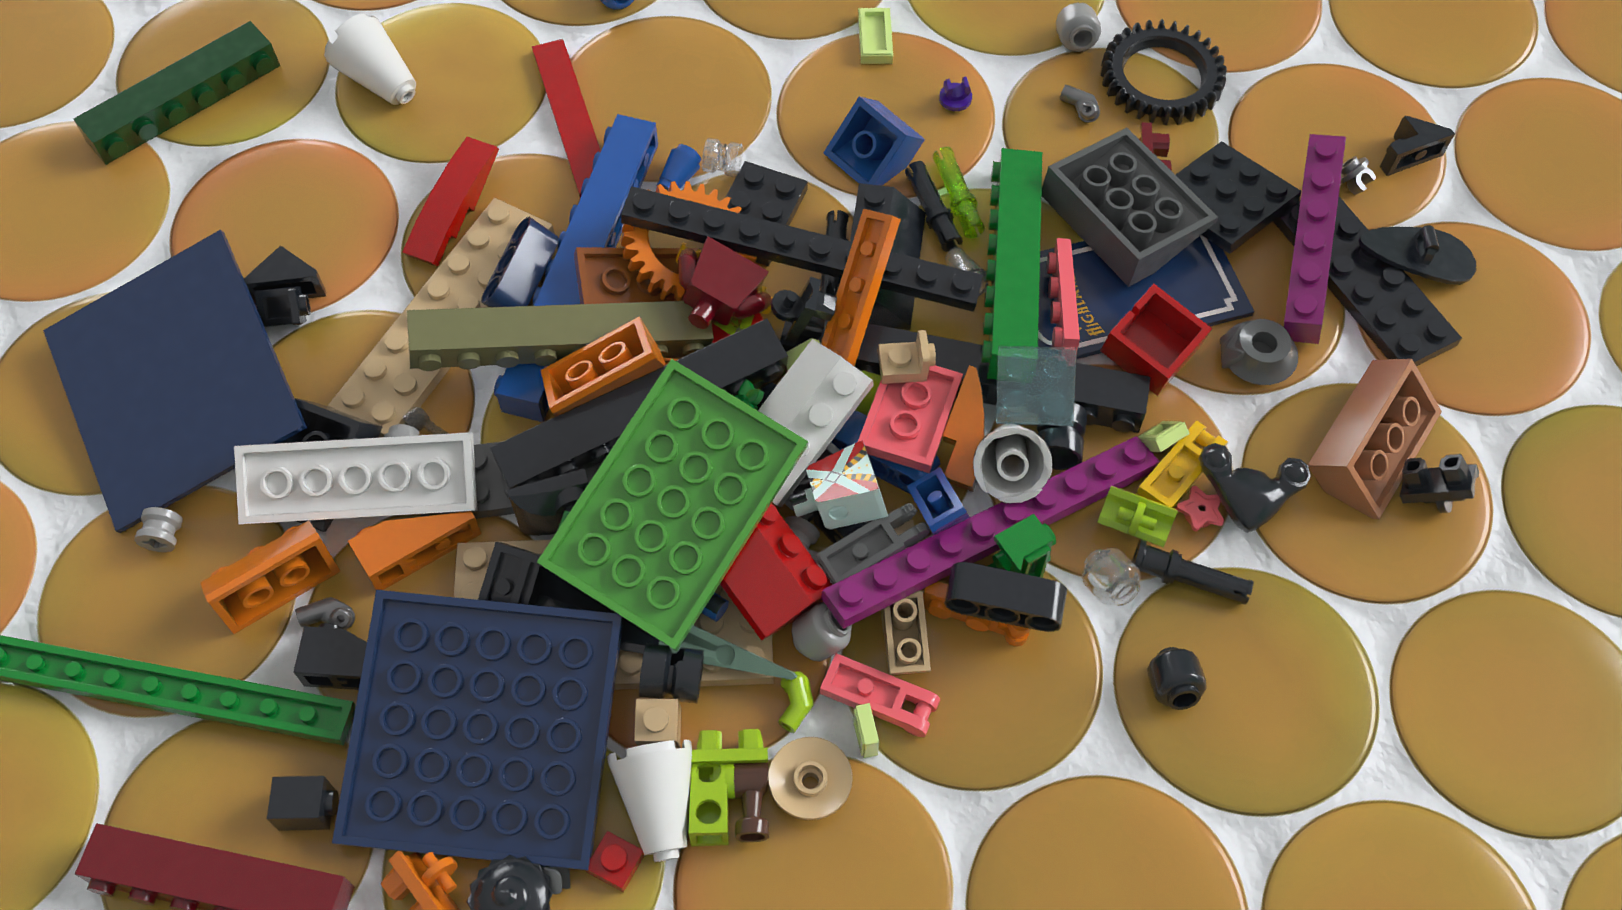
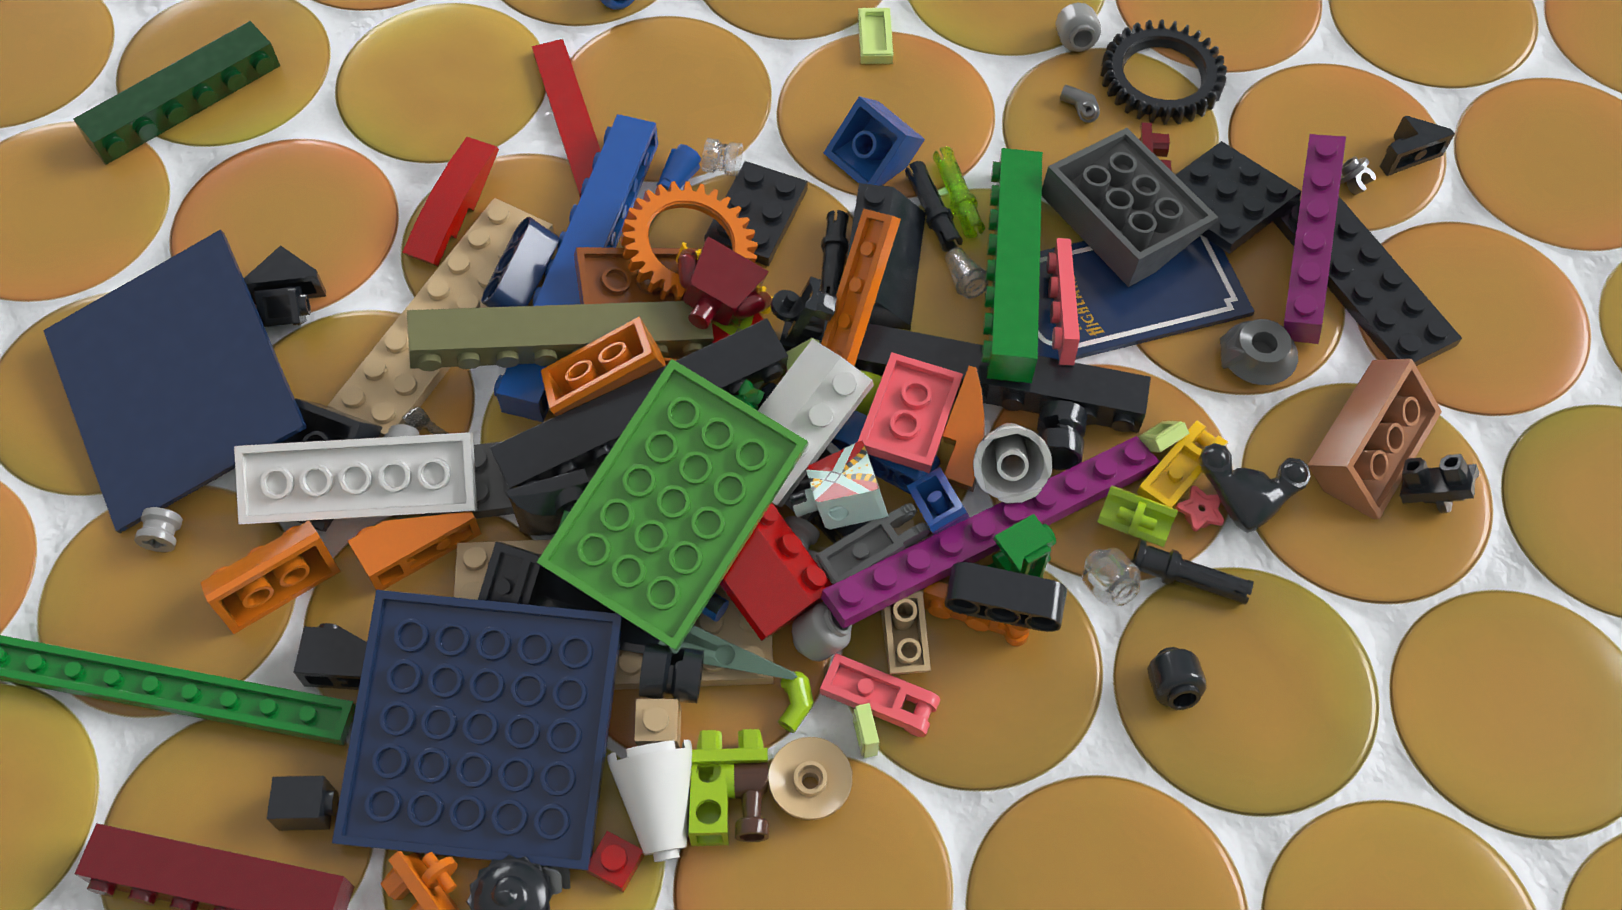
flat silver arm [295,597,355,630] -> none
white cone [324,13,416,105] -> none
black plate [621,186,983,312] -> none
tan bracket [877,330,936,384] -> none
dark purple plate [939,77,972,111] -> none
clear light blue plate [996,346,1077,426] -> none
red piece [1100,284,1213,396] -> none
black shield [1358,225,1477,285] -> none

